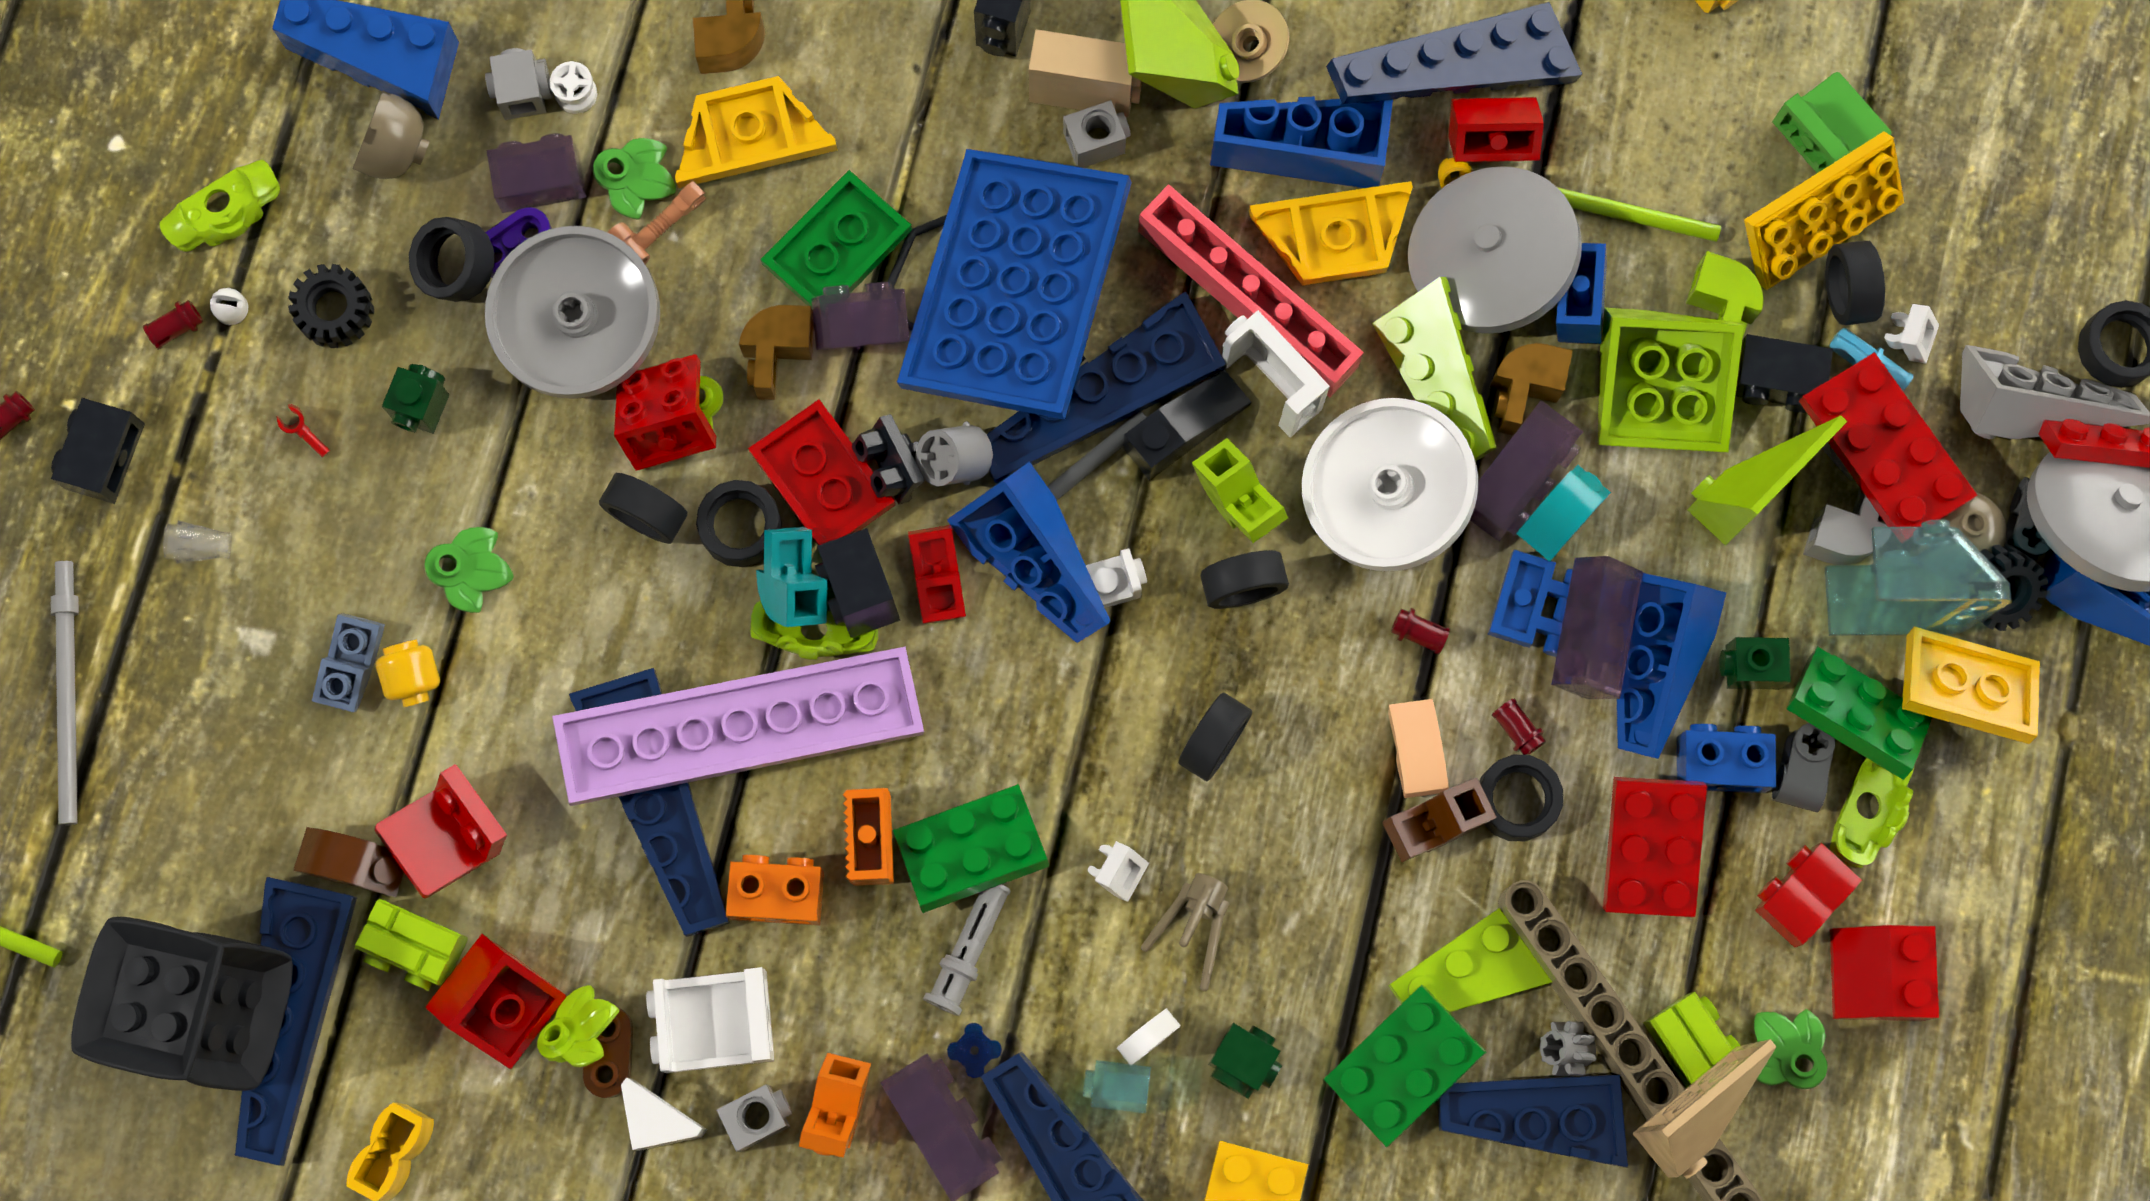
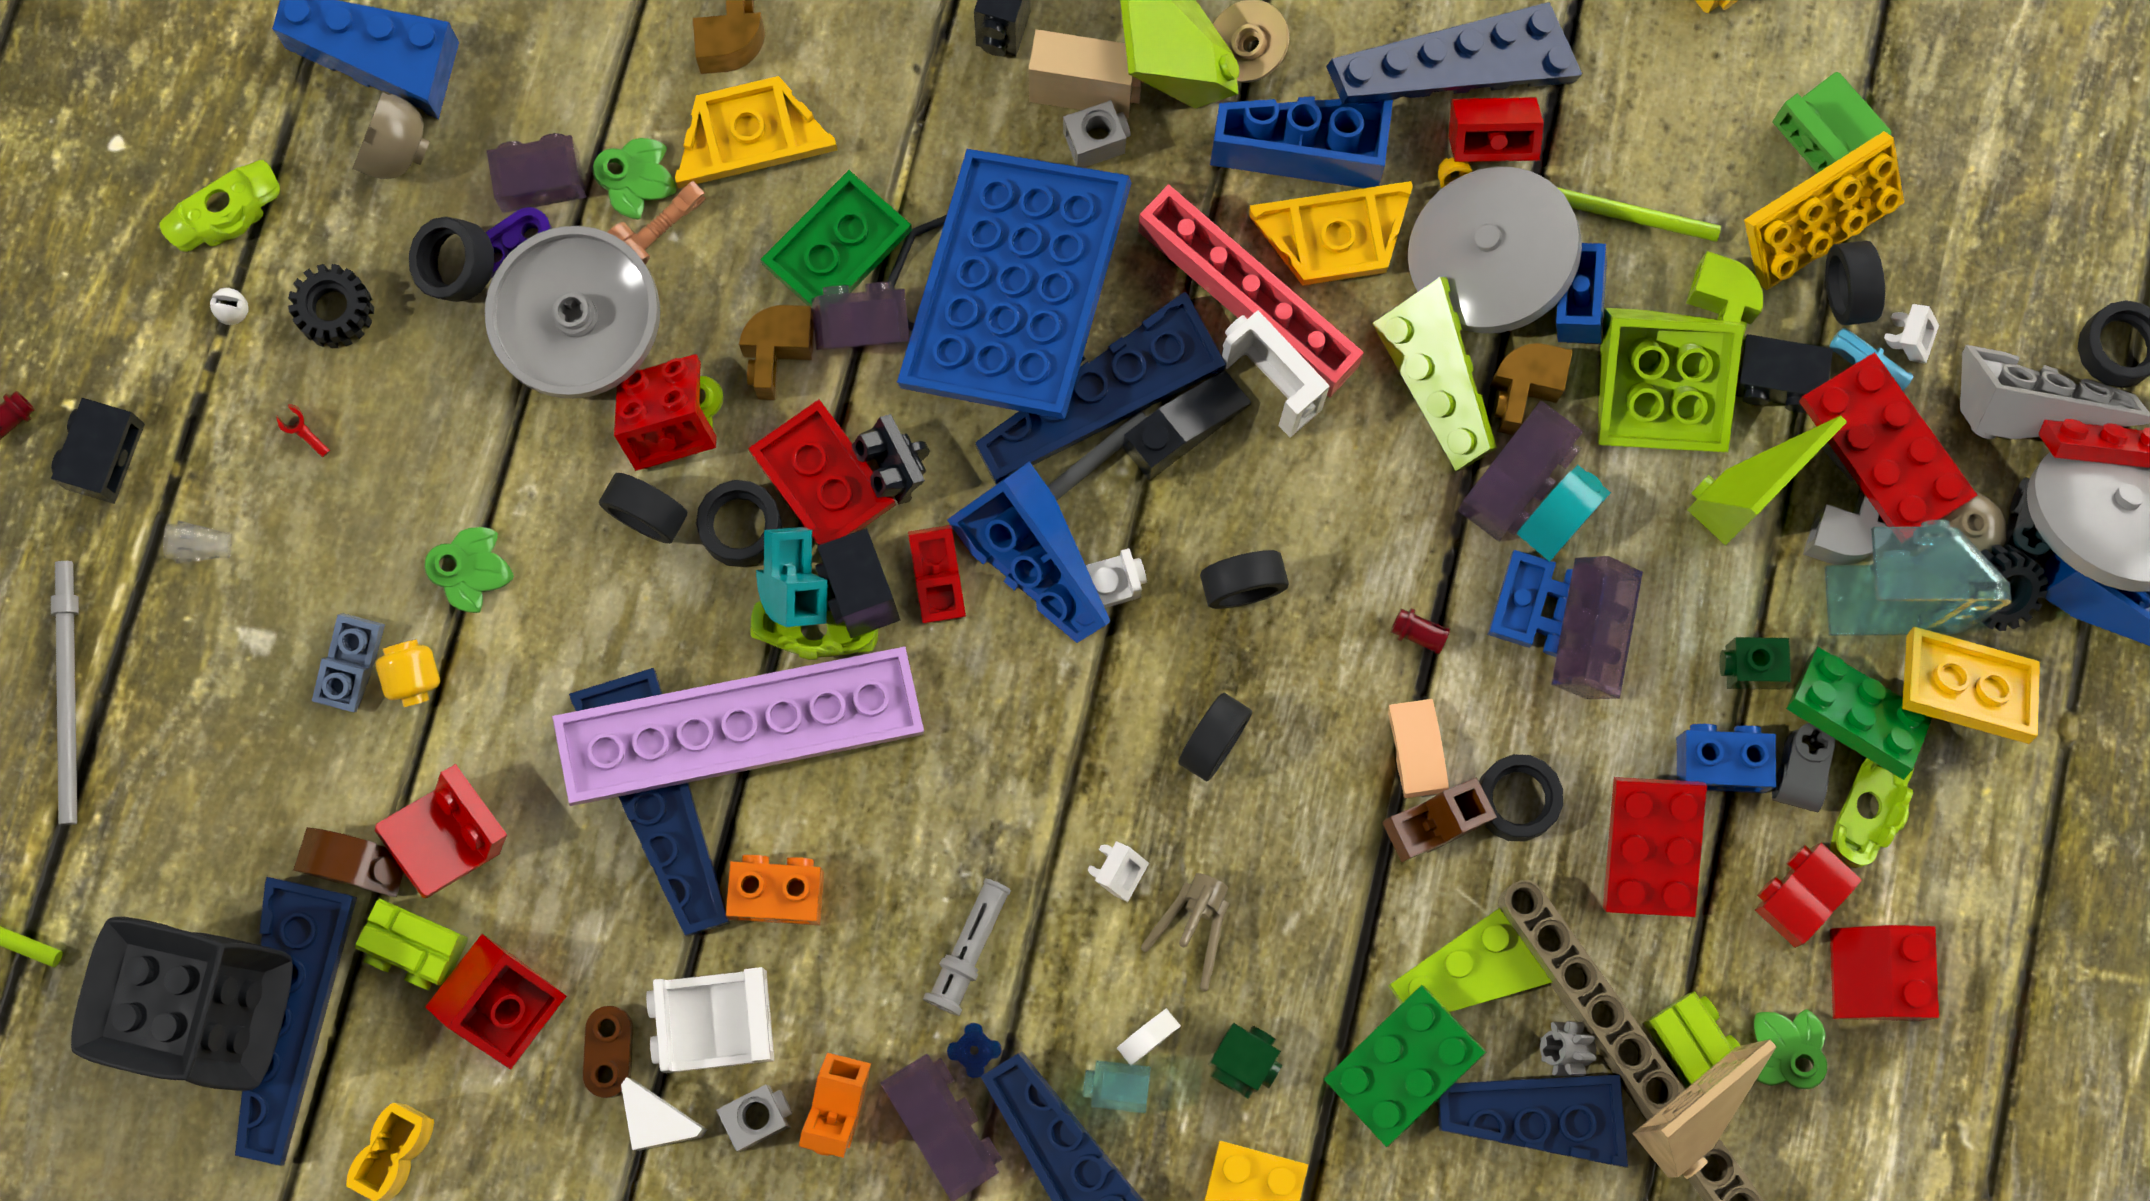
dark red pin [143,300,203,350] -> none
dark green brick [382,364,449,434] -> none
light grey brick [485,48,553,120] -> none
lime plate [537,985,619,1067] -> none
white wheel [550,61,597,114] -> none
orange brick [843,788,894,886] -> none
green plate [893,784,1050,913] -> none
light grey piece [916,421,993,486] -> none
lime brick [1192,438,1288,543] -> none
white dish [1302,398,1478,571] -> none
dark red pin [1492,698,1546,755] -> none
blue wedge [1614,569,1726,759] -> none

